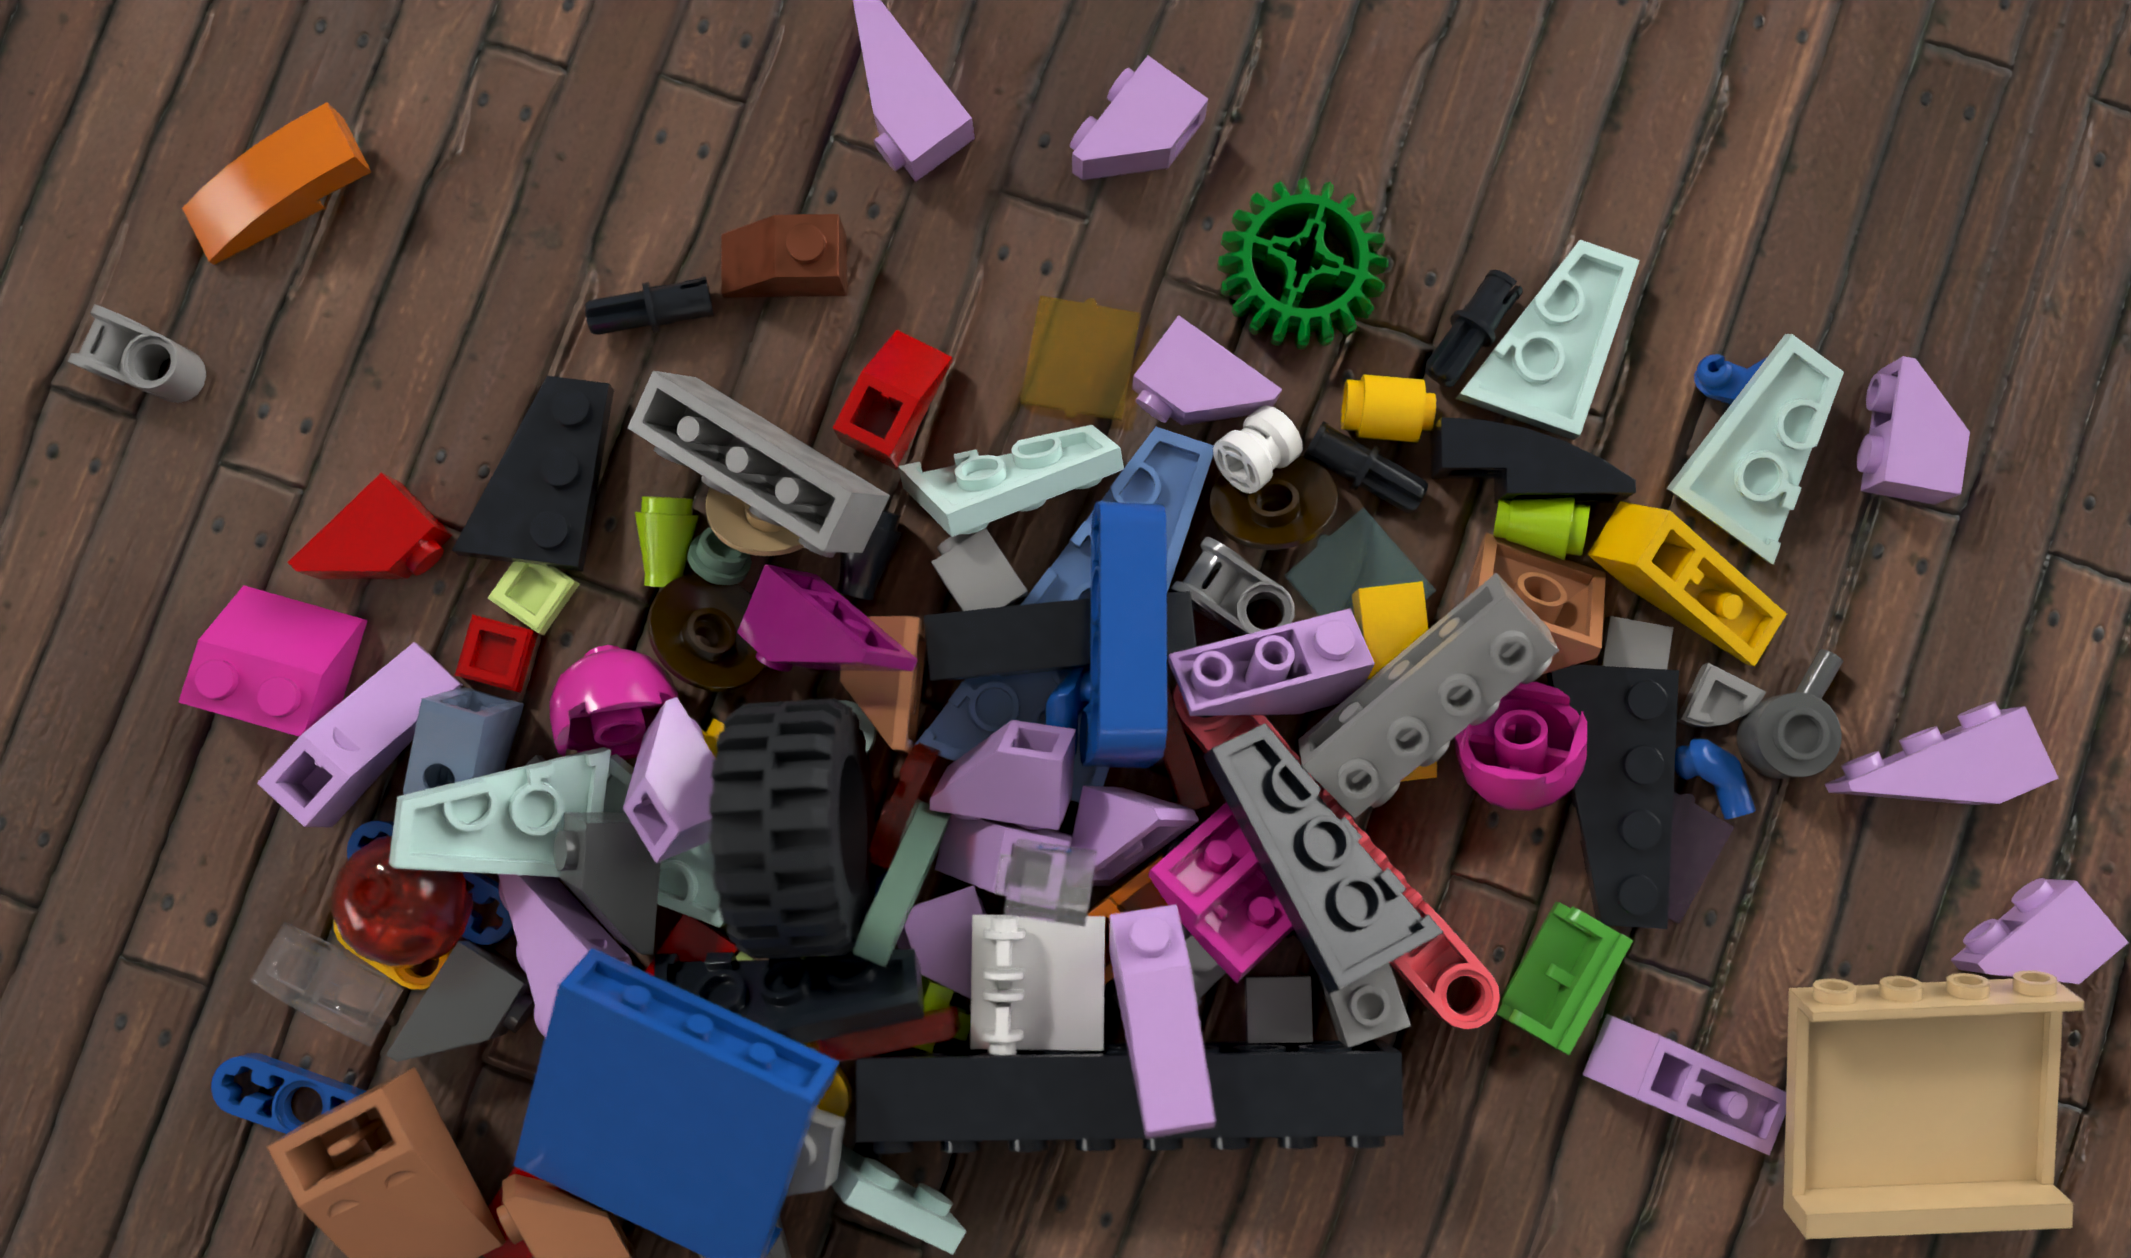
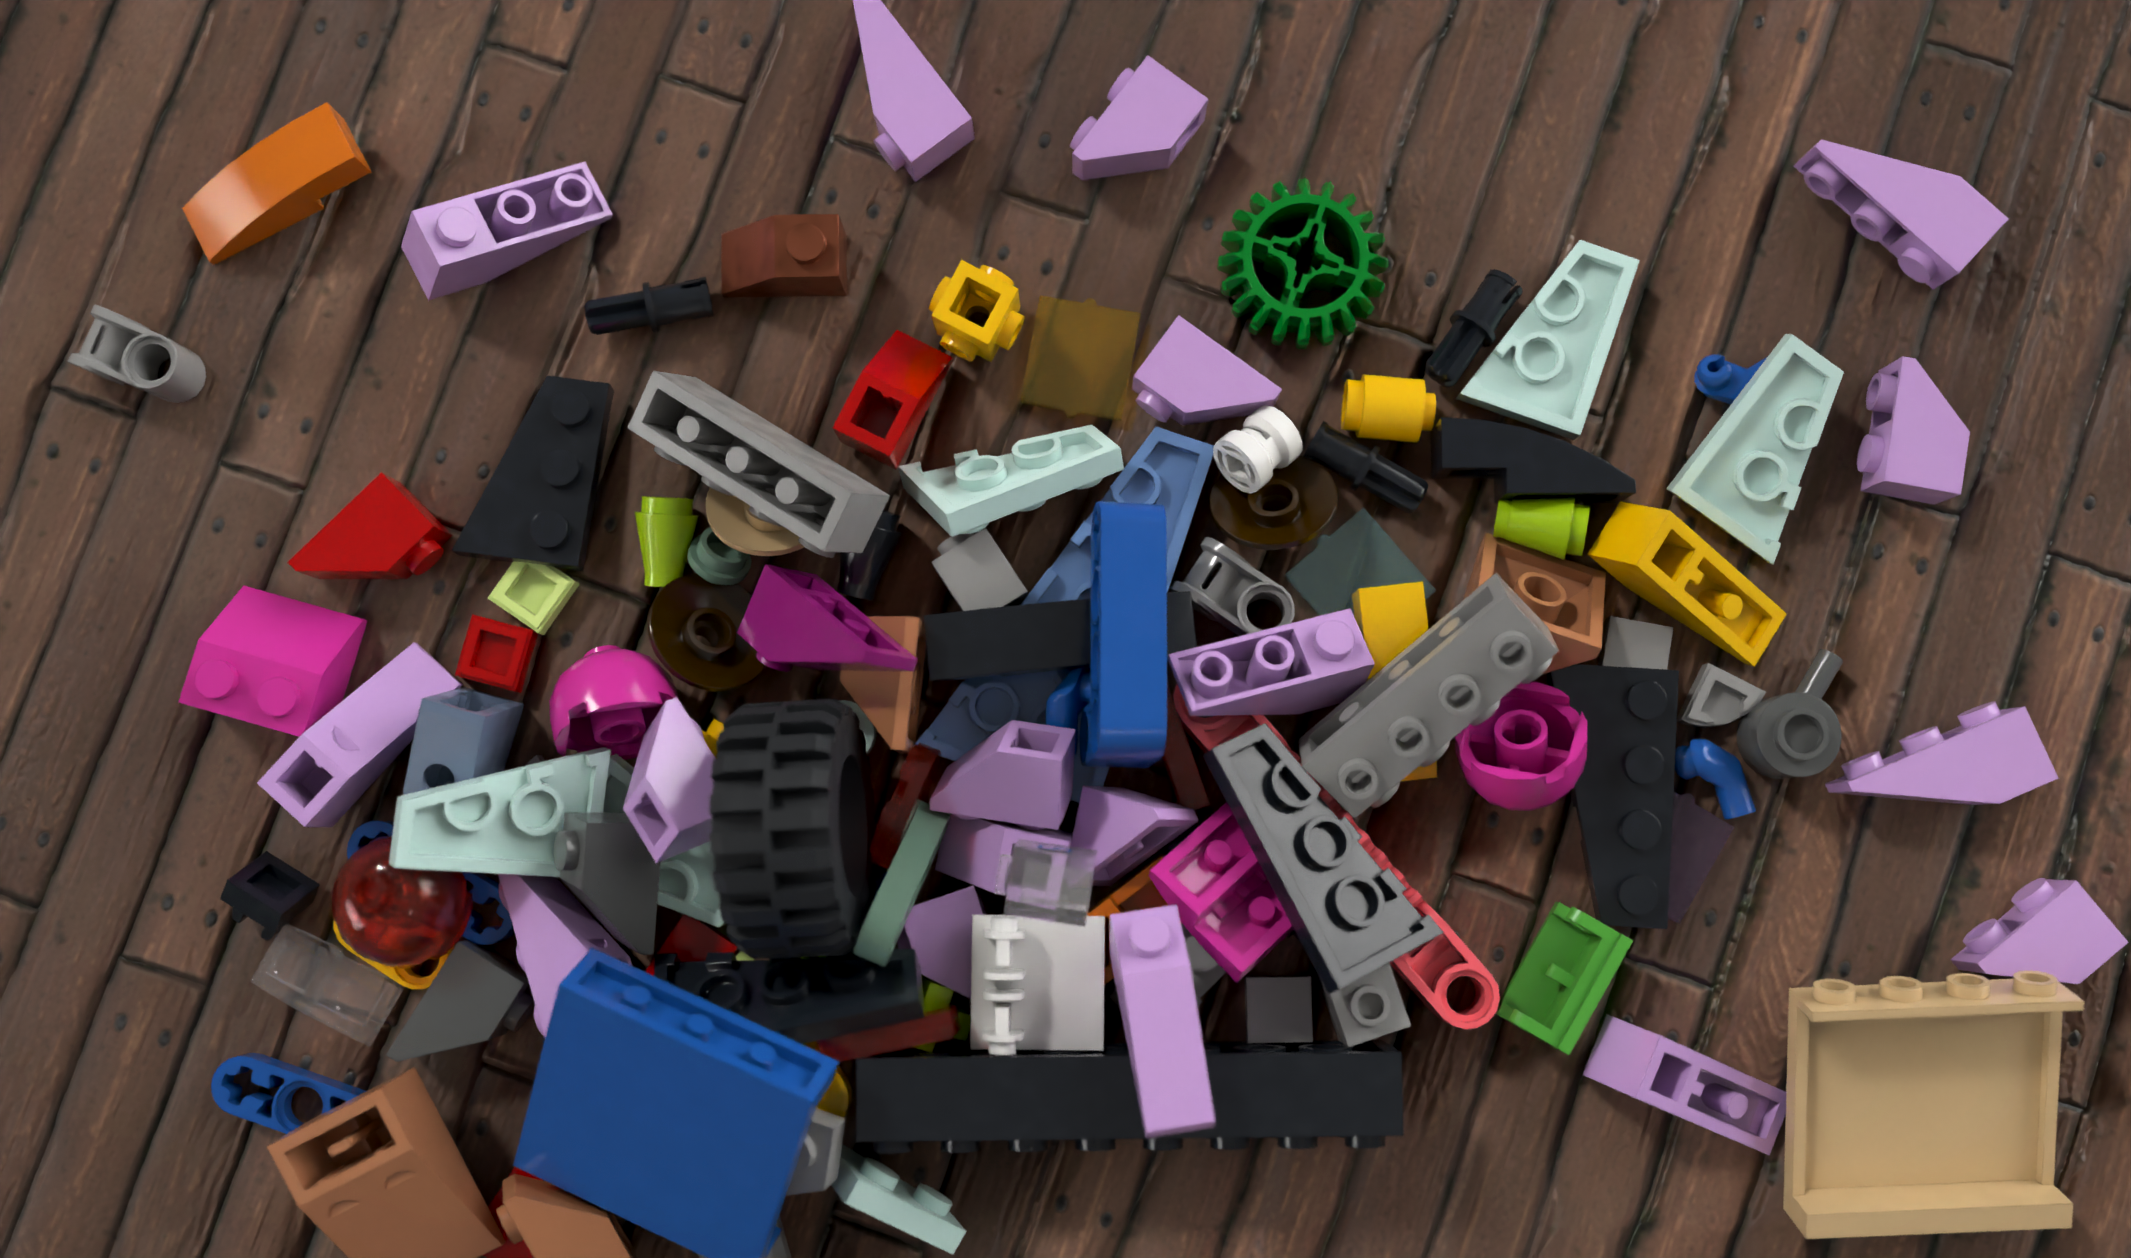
none -> black tile [220,851,320,941]
none -> lavender slope [401,161,613,300]
none -> yellow brick [929,260,1025,362]
none -> lavender slope [1794,140,2009,289]

